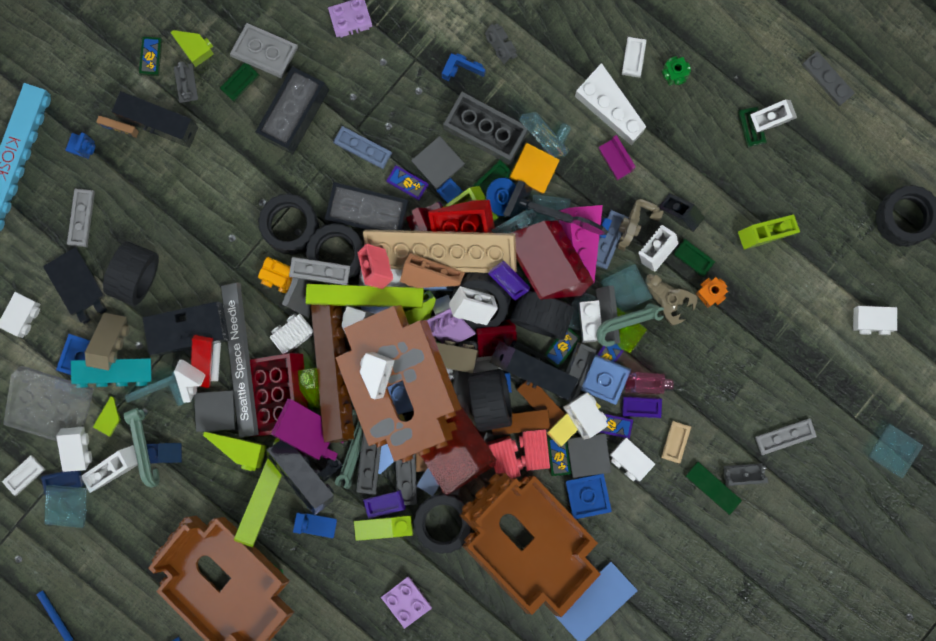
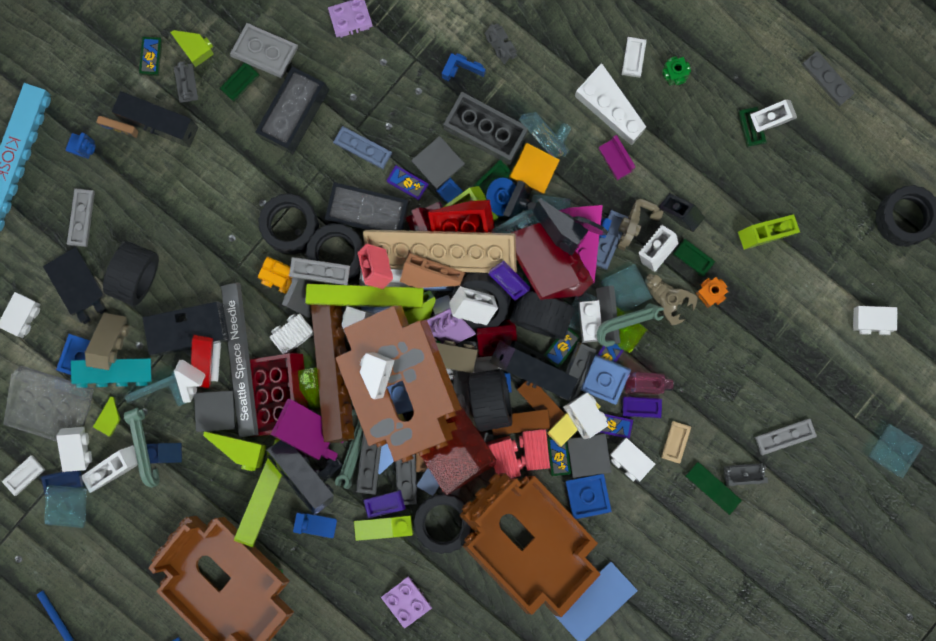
none -> black slope [533,198,589,256]

